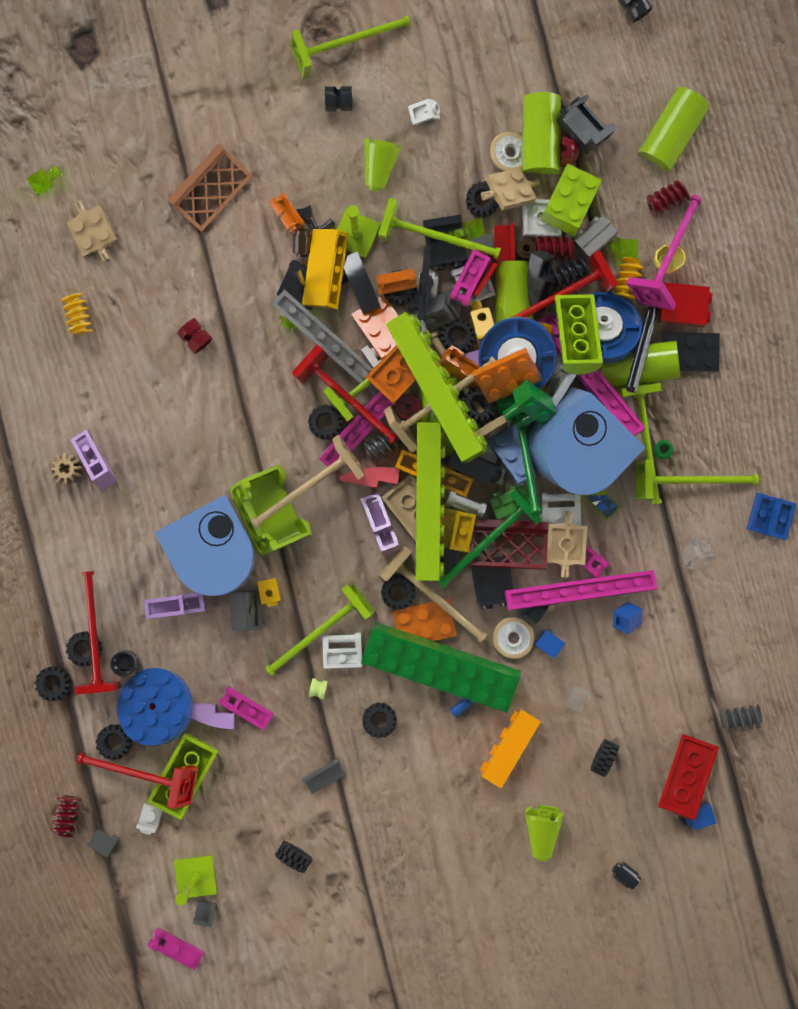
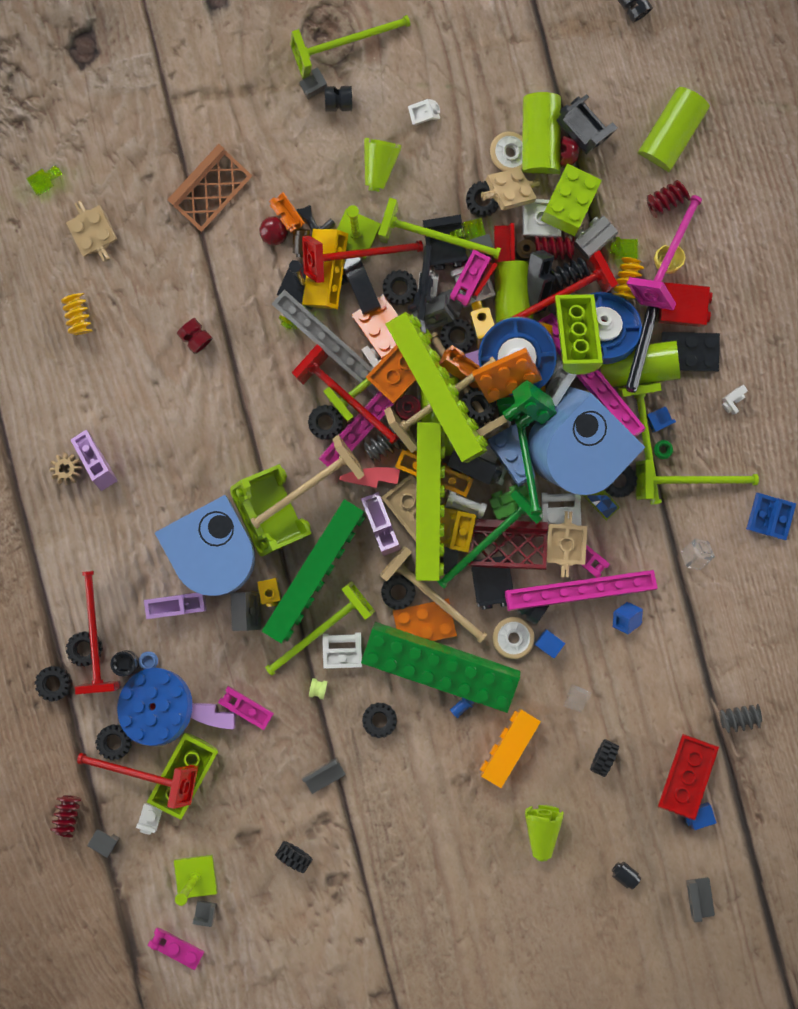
orange hinge [376,269,417,295] -> none
none -> medium blue plate [139,651,158,670]
none -> dark red hair [259,216,288,246]
none -> green brick [262,499,366,644]
none -> dark grey panel [299,67,327,99]
none -> red tile [302,235,423,283]
none -> black tyre [604,465,638,498]
none -> blue panel [647,407,676,433]
none -> dark grey panel [686,877,715,922]
none -> white bracket [721,385,748,415]

